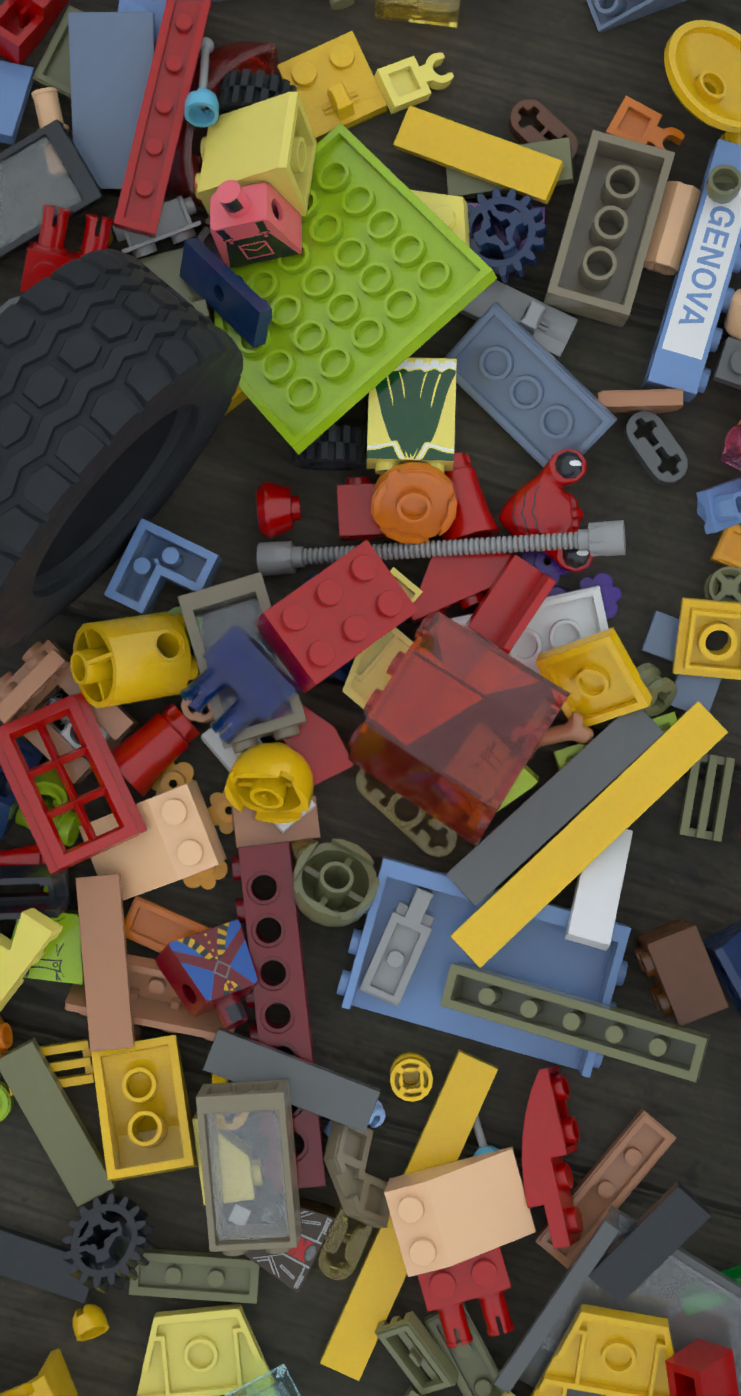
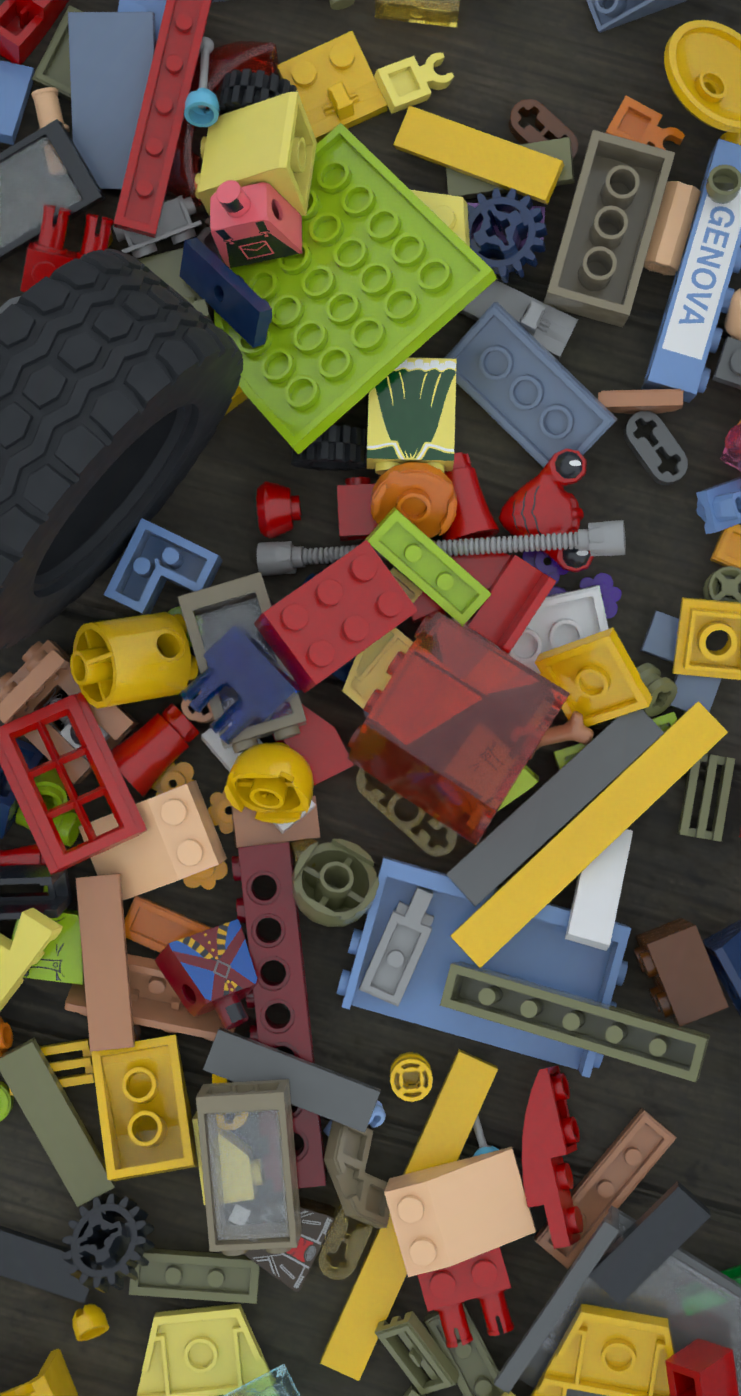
none -> lime plate [365,507,491,626]

